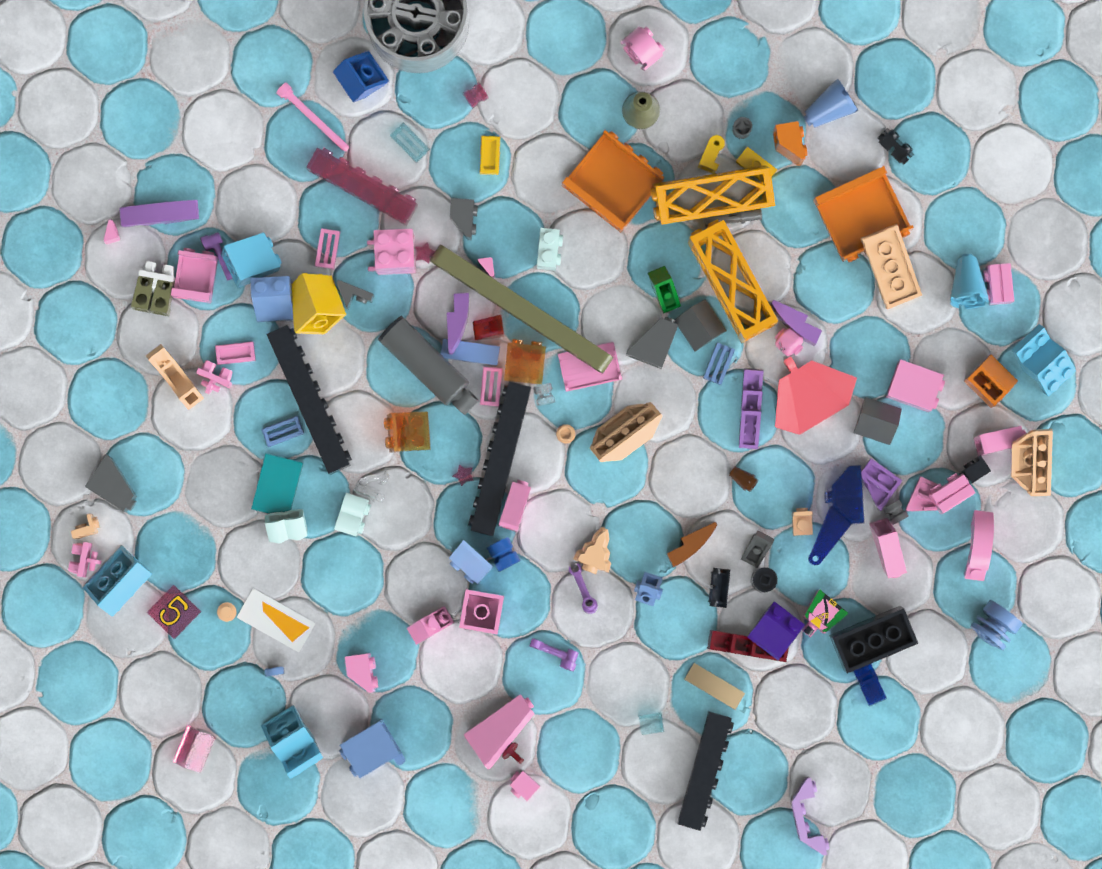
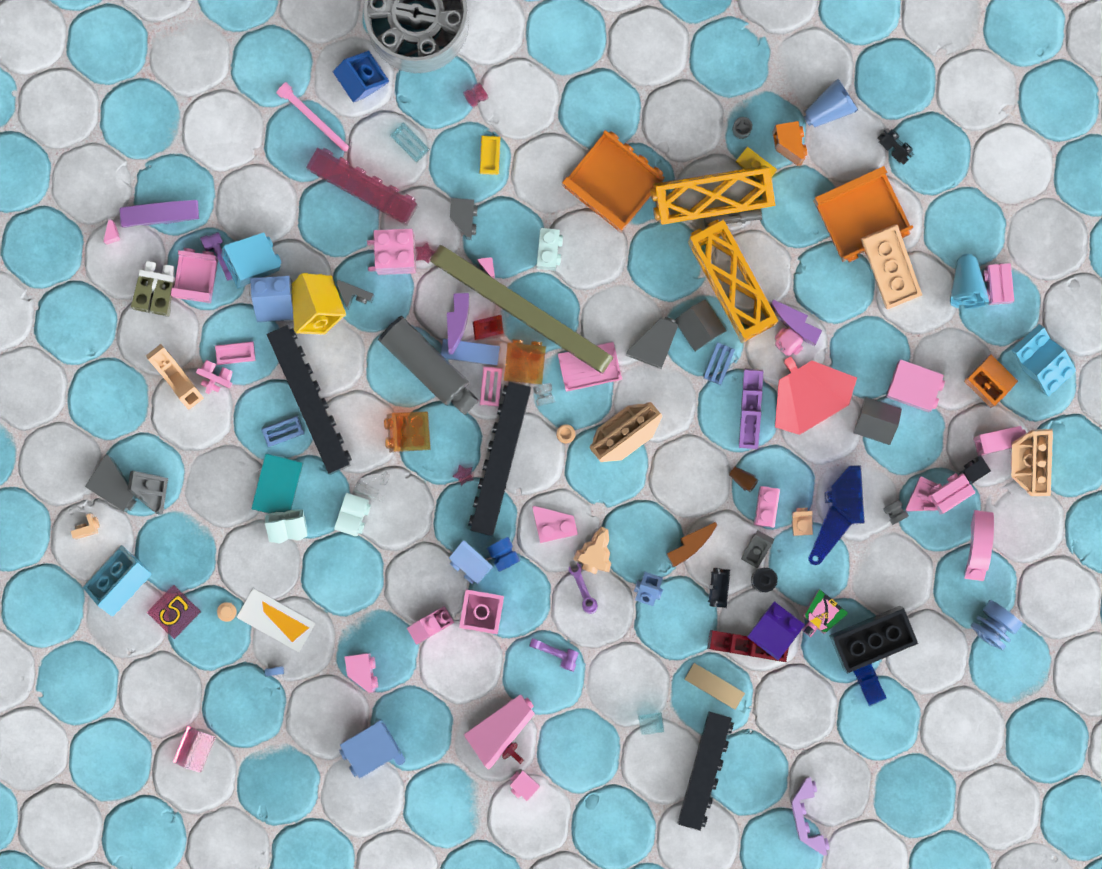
bright pink hips [68,542,102,577] -> none
medium azure bracket [261,705,324,779] -> none
bright pink tile [315,228,340,270] -> none
bright pink slope [499,480,531,532] -> none
bright pink brick [621,26,665,71] -> none
olive cone [622,91,660,129] -> none
green slope [647,266,681,313] -> none
yellow leg [698,135,725,174] -> none
medium lavender wing [859,459,902,511] -> none
bright pink slope [869,518,907,578] -> none
none -> wing [128,471,168,515]
none -> bright pink wing [532,506,578,543]
none -> bright pink brick [754,486,780,528]

